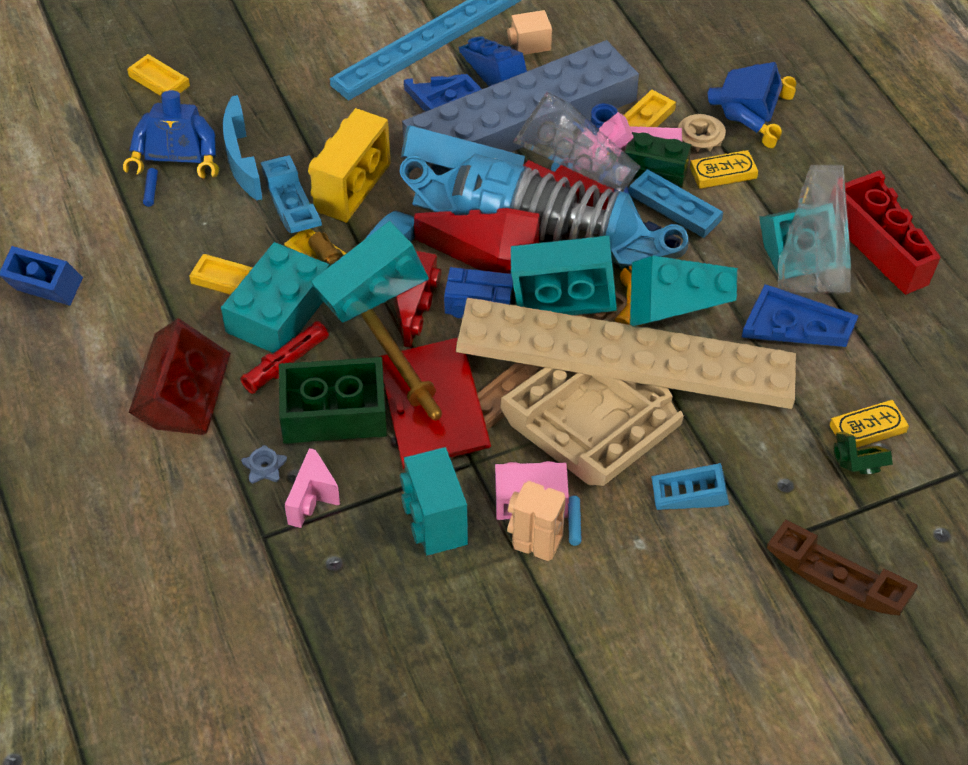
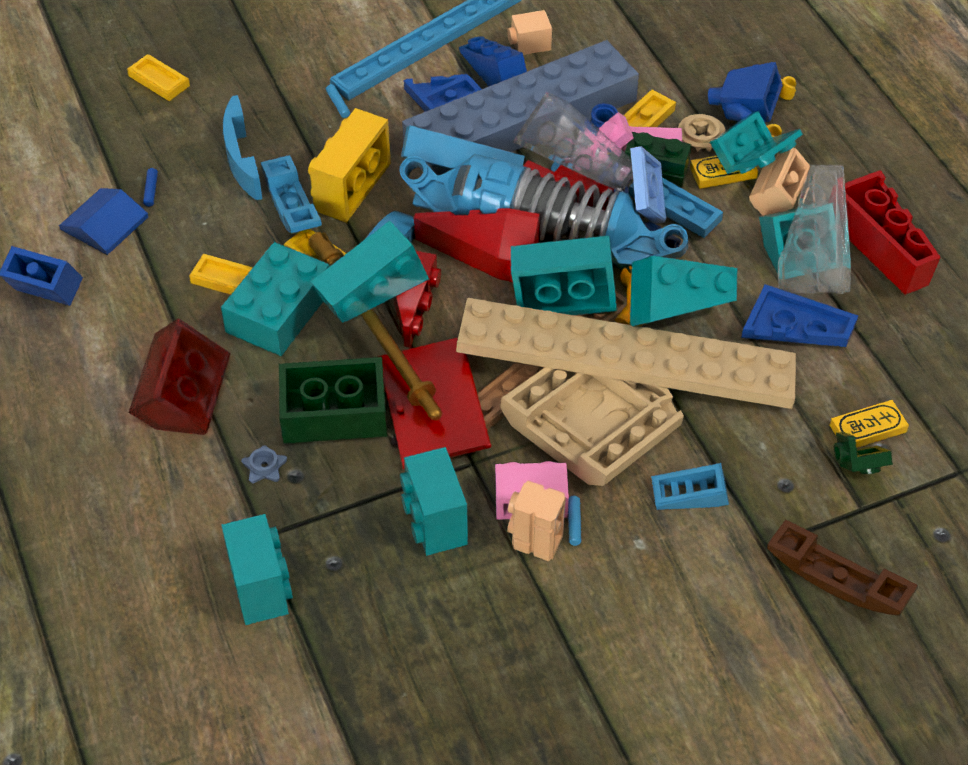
blue torso [123,90,219,178] -> none
red pin [240,321,329,394] -> none
bright pink slope [285,448,340,528] -> none
blue brick [444,267,514,318] -> none
none -> blue slope [59,188,149,255]
none -> teal brick [221,514,293,625]
none -> dark azure piece [326,84,350,118]
none -> light blue tile [630,146,666,224]
none -> teal bracket [710,111,803,174]
none -> light nougat brick [749,147,810,216]

